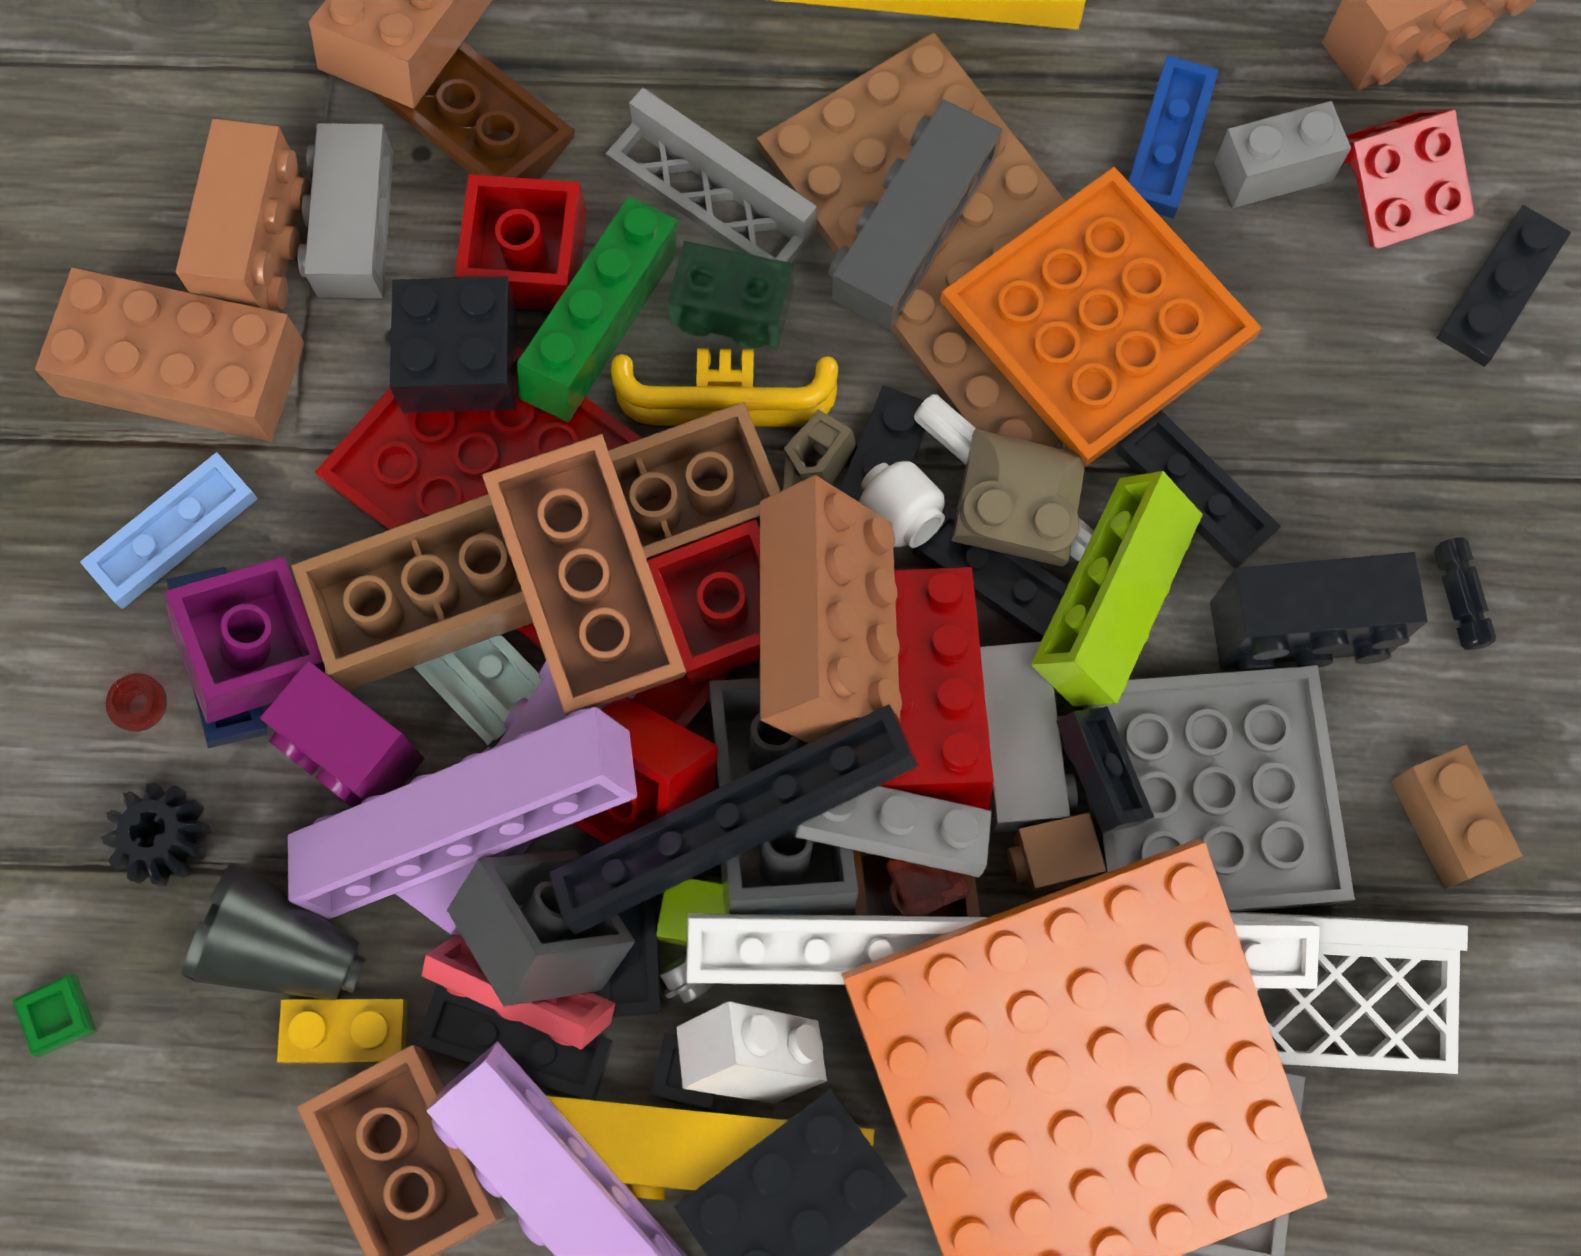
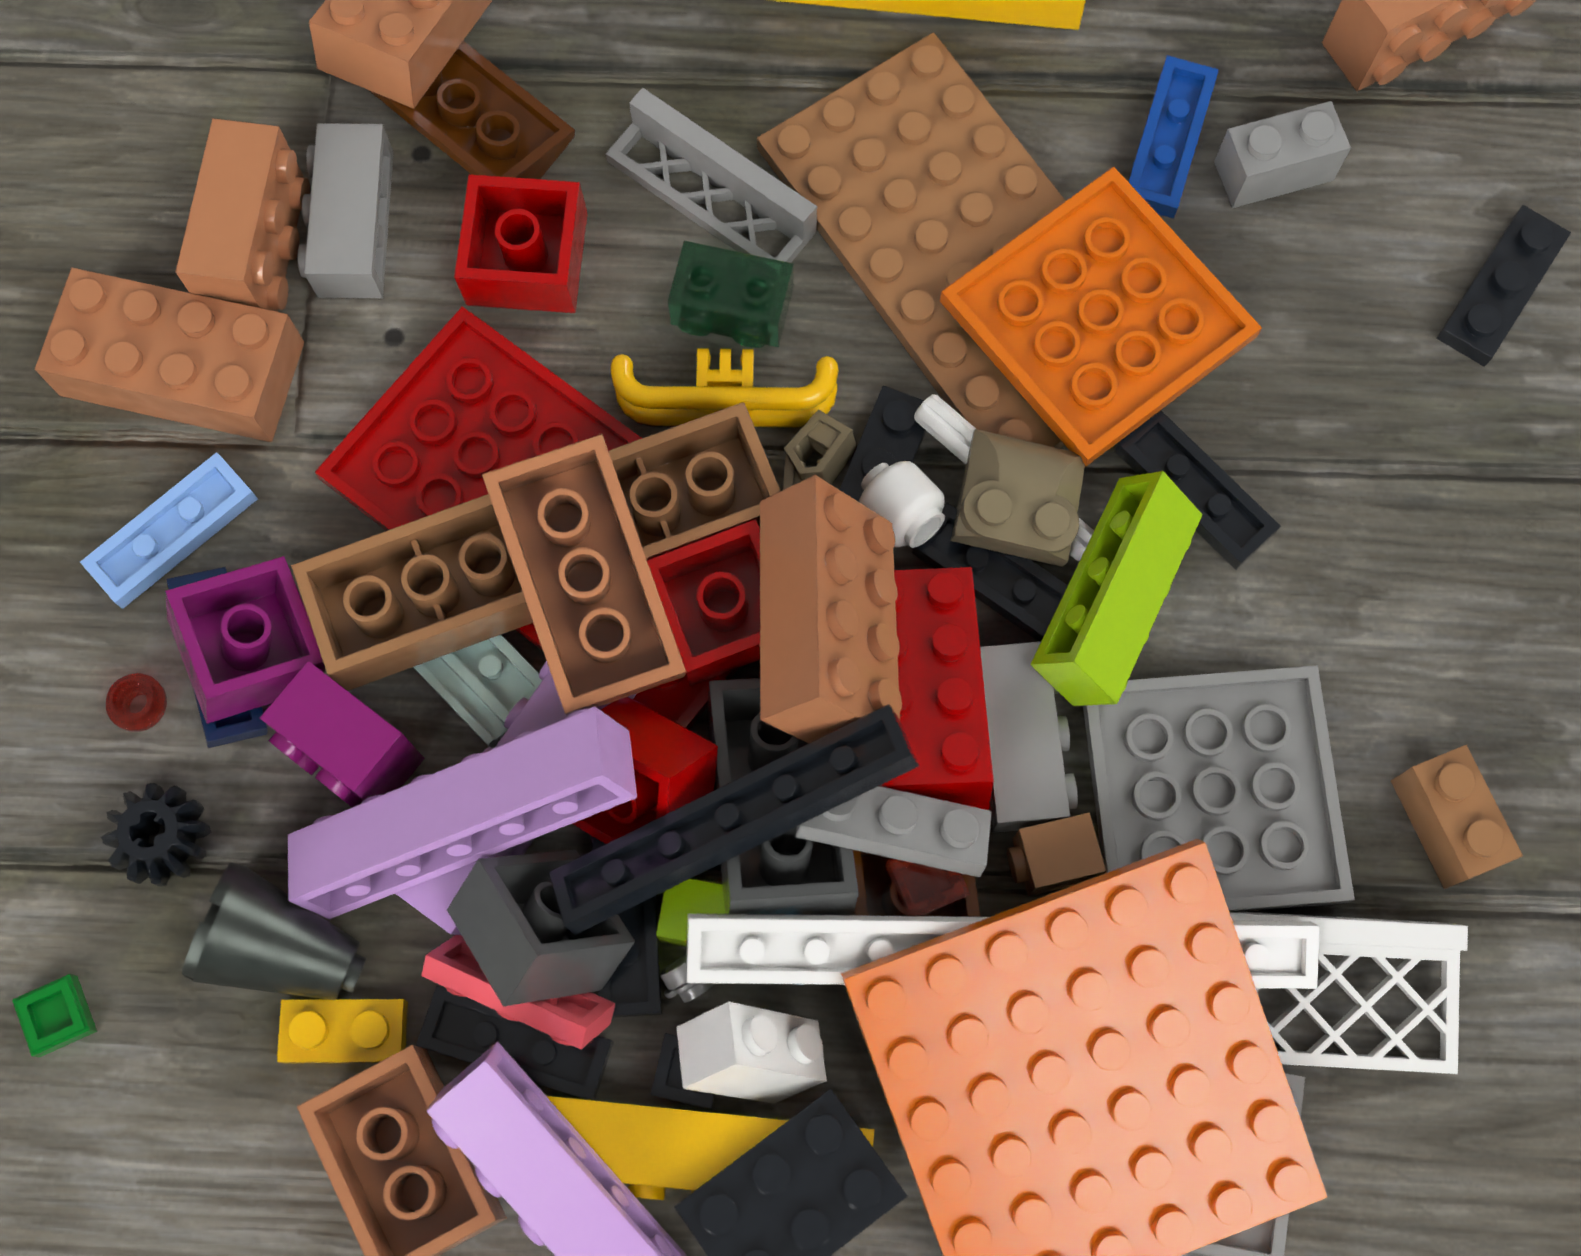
black brick [390,276,517,413] -> none
green brick [517,196,678,423] -> none
dark grey brick [828,99,1002,331] -> none
black plate [1056,706,1154,834] -> none
black brick [1210,552,1428,671] -> none
bracket [1343,109,1474,248] -> none
black axle [1434,537,1496,650] -> none

